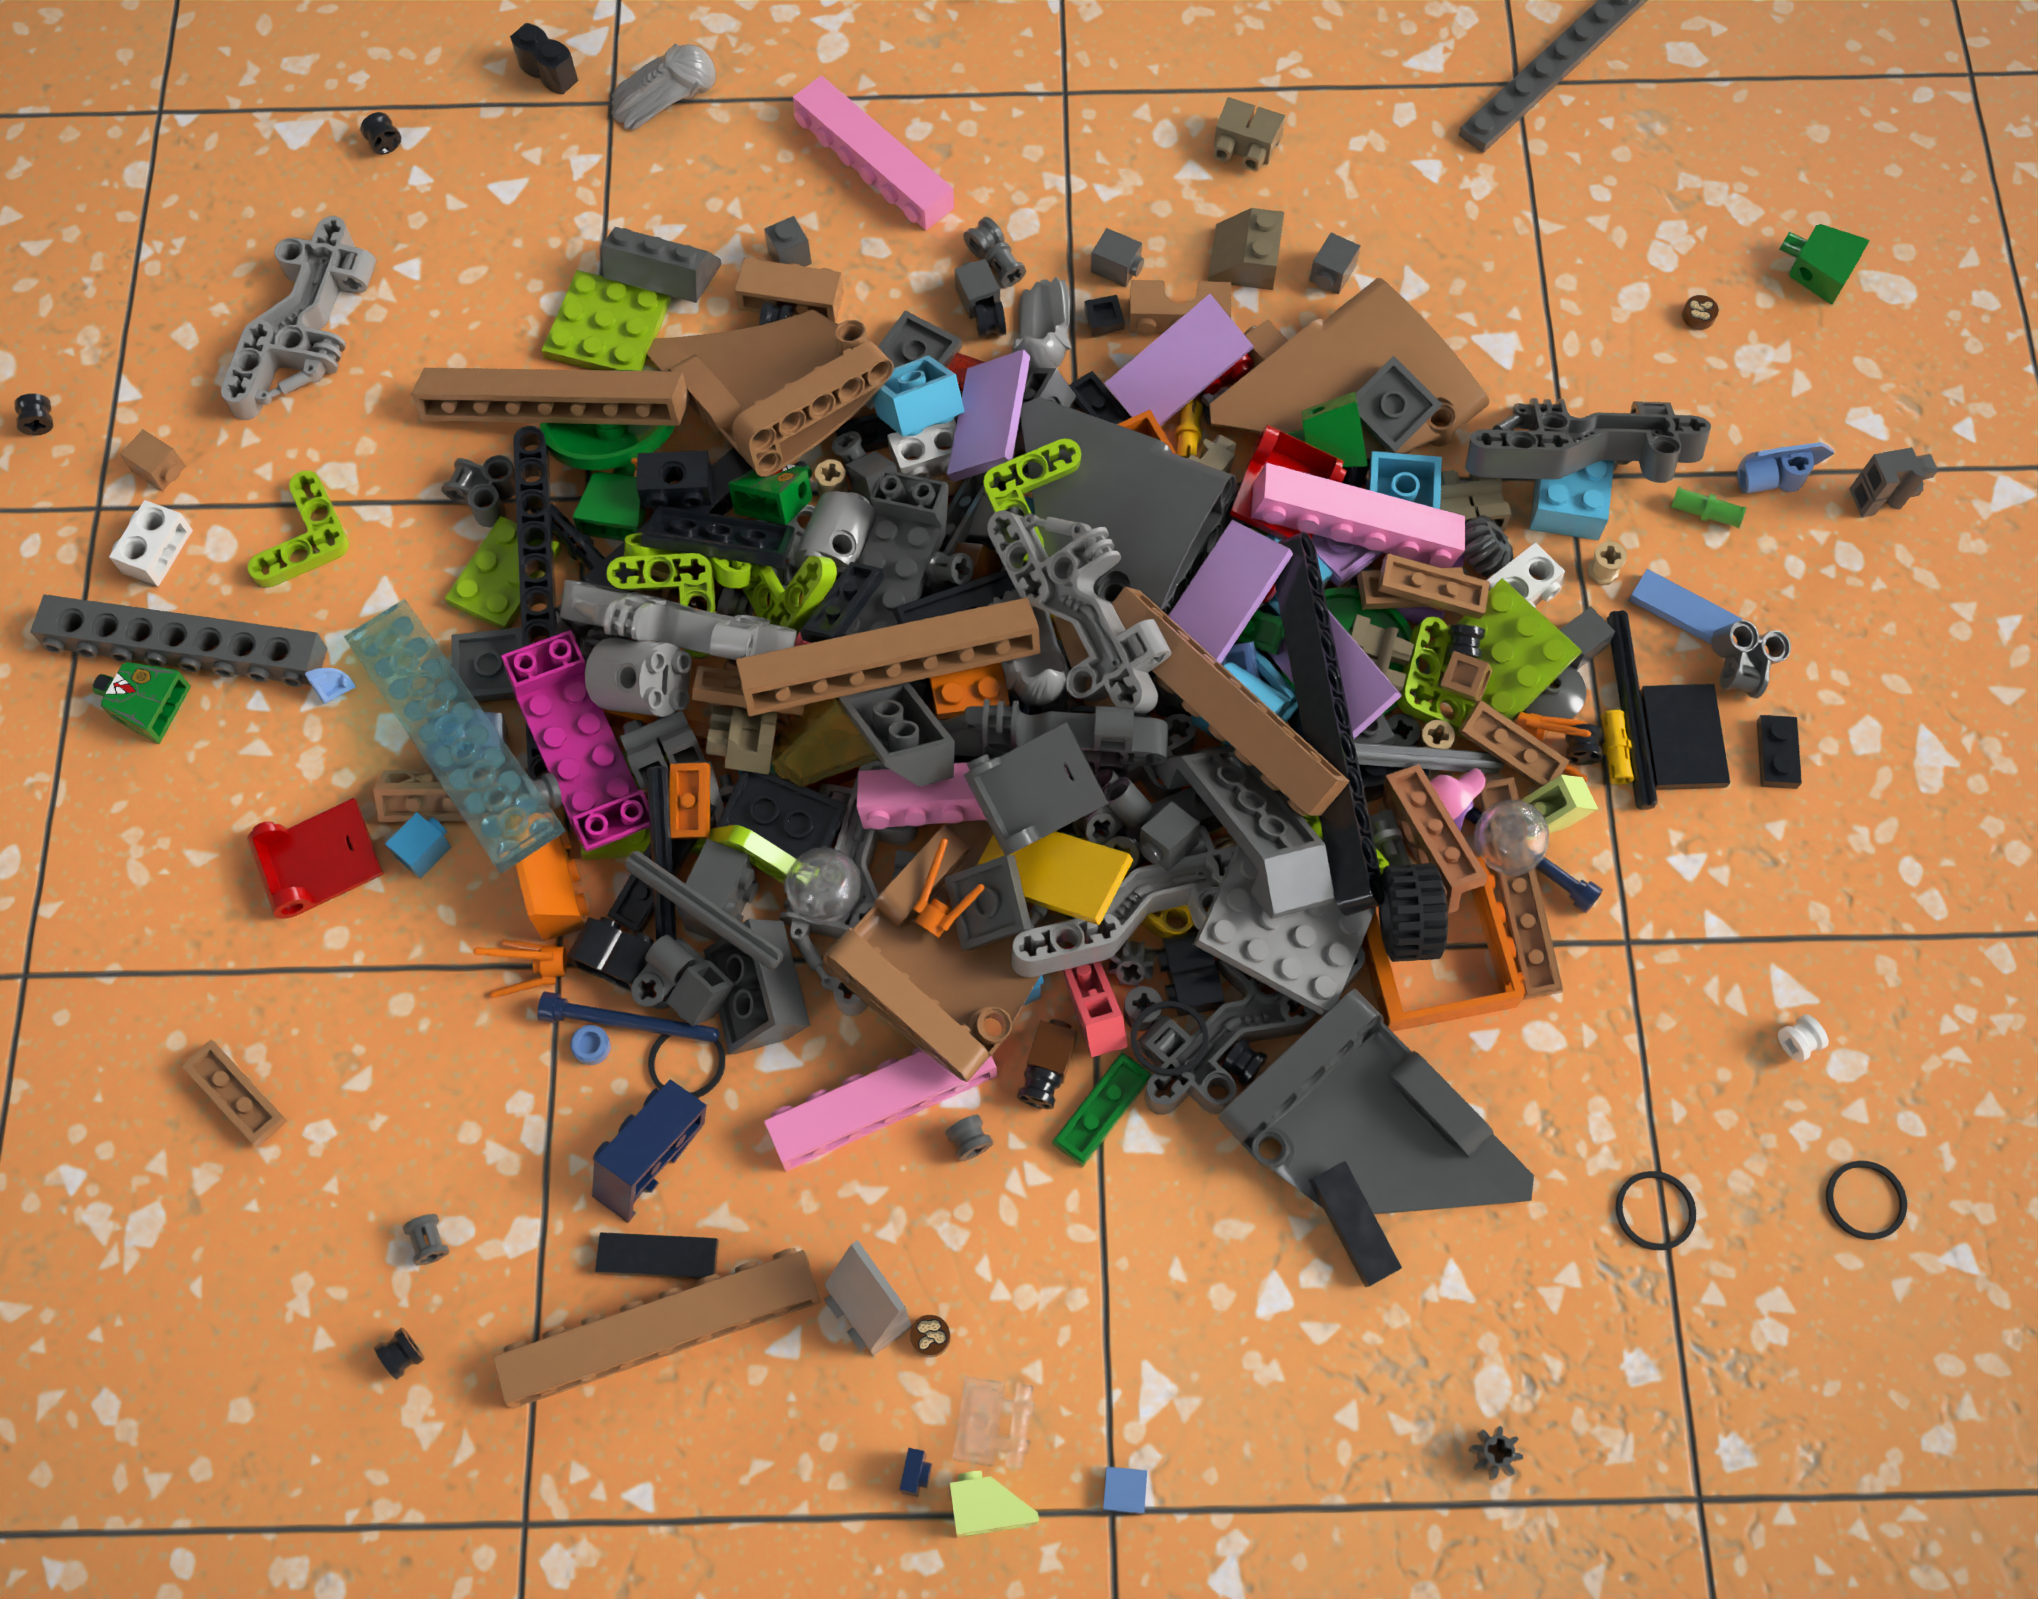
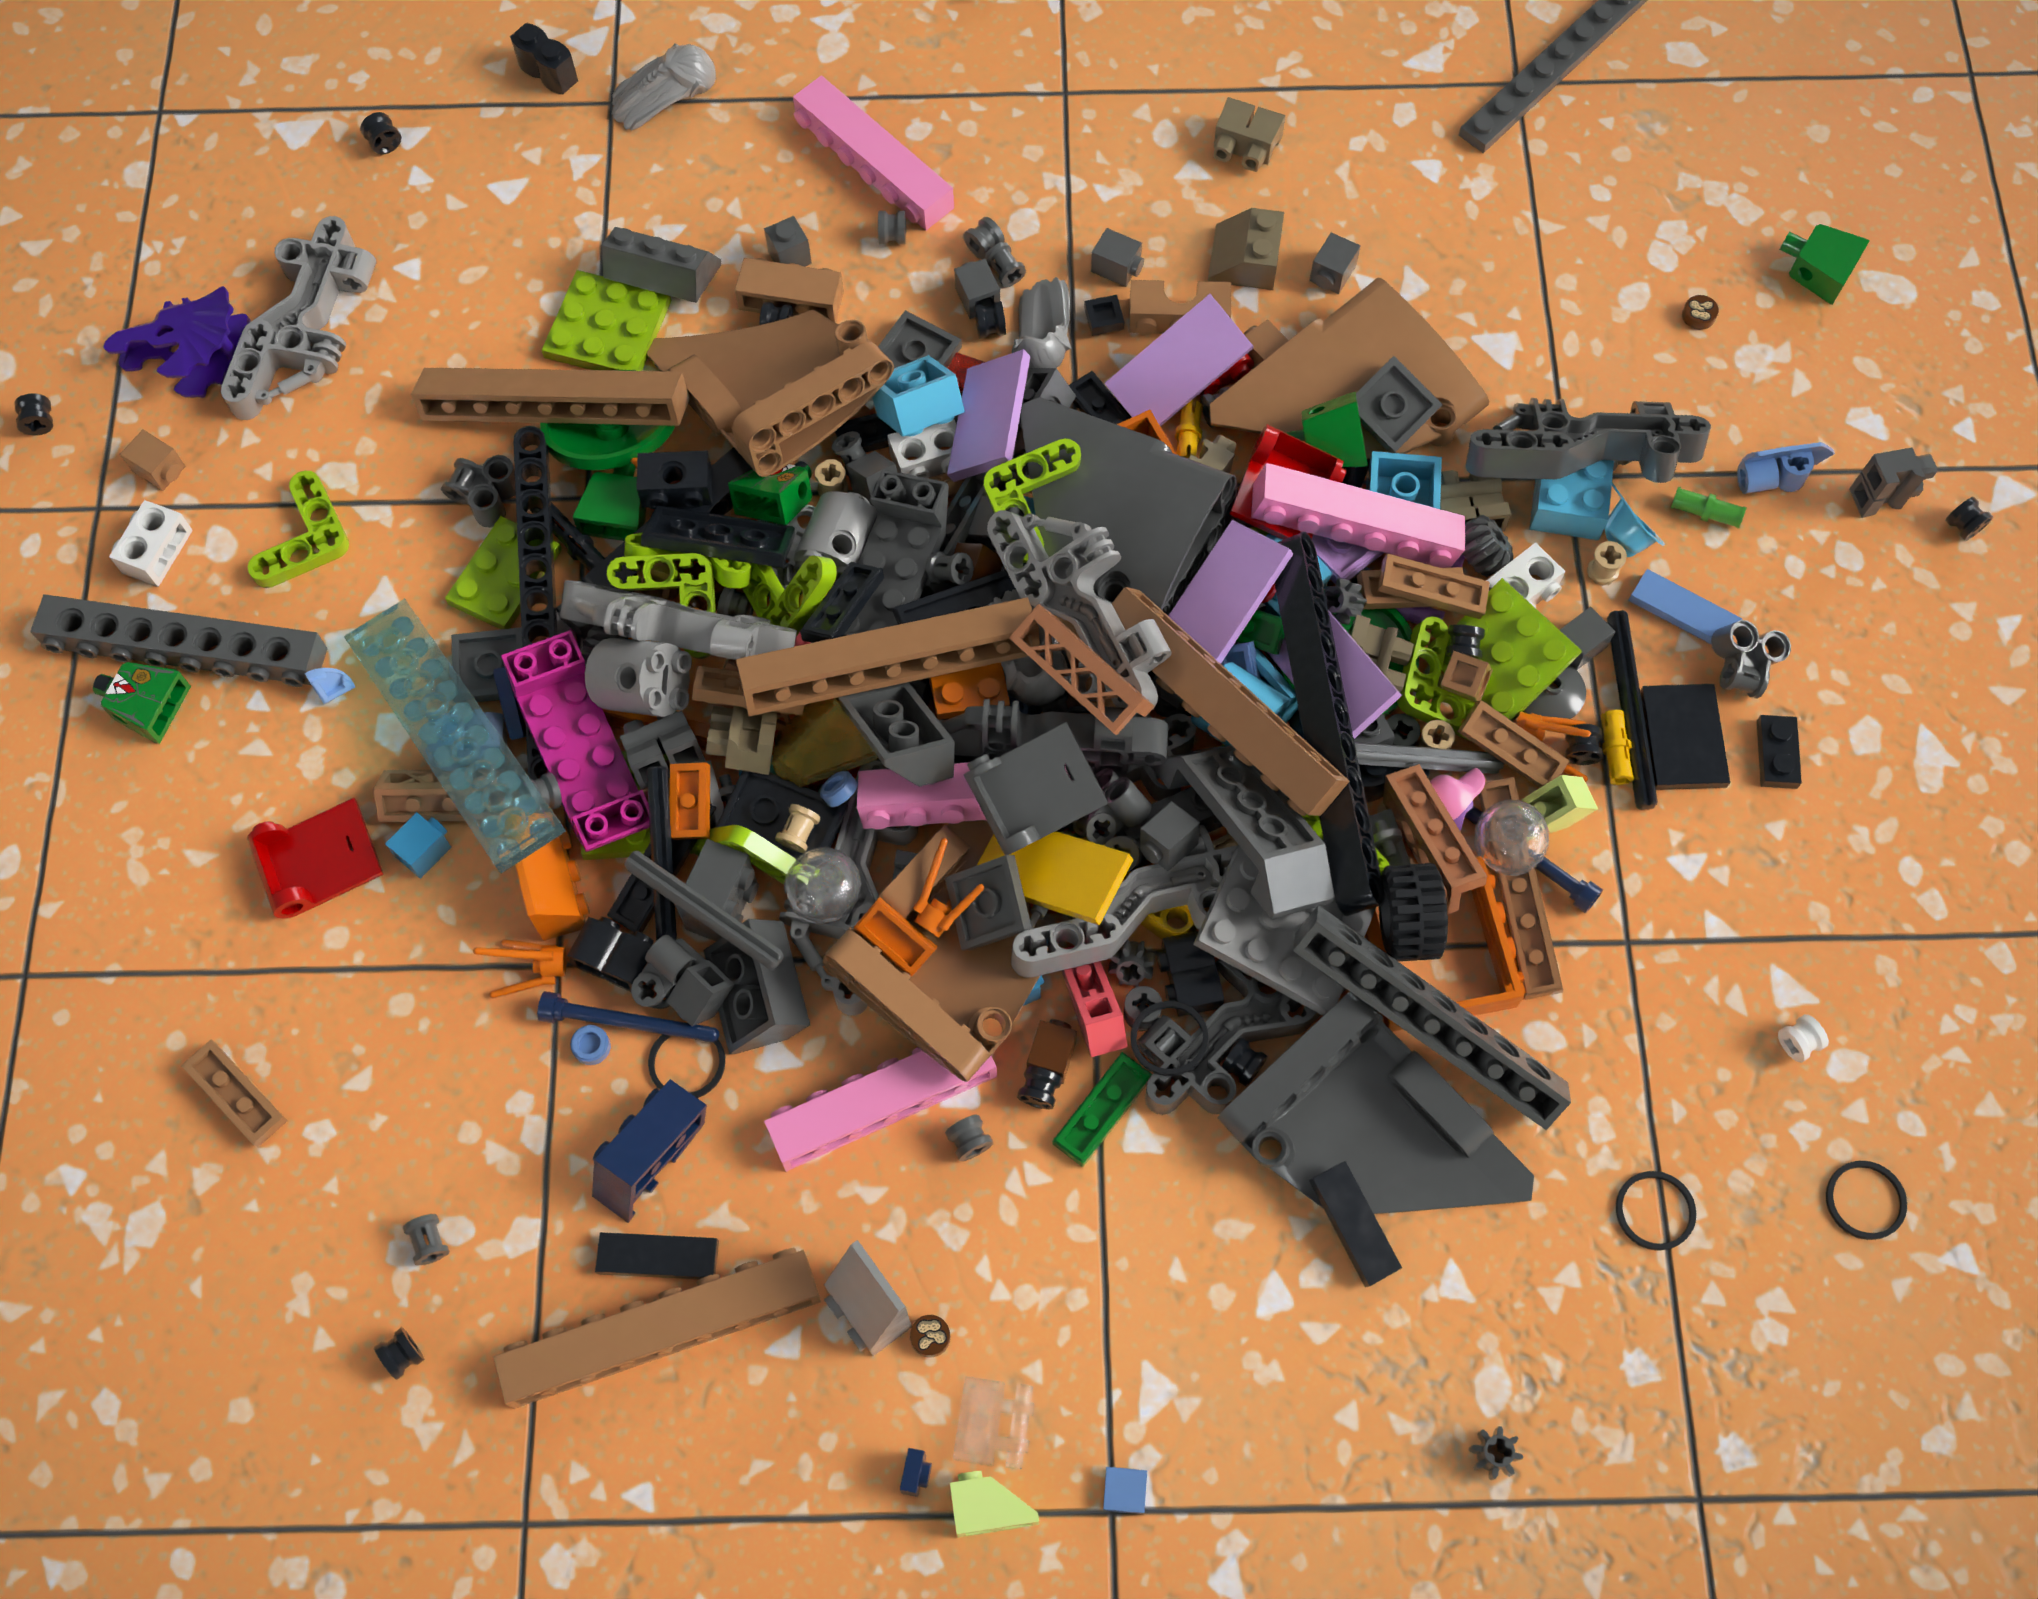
none -> dark purple animal [103,286,250,398]
none -> dark blue tile [493,666,526,740]
none -> tan bush [775,804,820,853]
none -> medium blue tile [820,771,858,807]
none -> orange tile [854,897,937,977]
none -> dark grey wheel [878,211,906,245]
none -> nougat fence [1009,604,1155,735]
none -> dark grey brick [1293,905,1571,1130]
none -> dark grey gear [1324,578,1367,625]
none -> medium azure piece [1604,482,1665,557]
none -> black wheel [1945,497,1993,541]

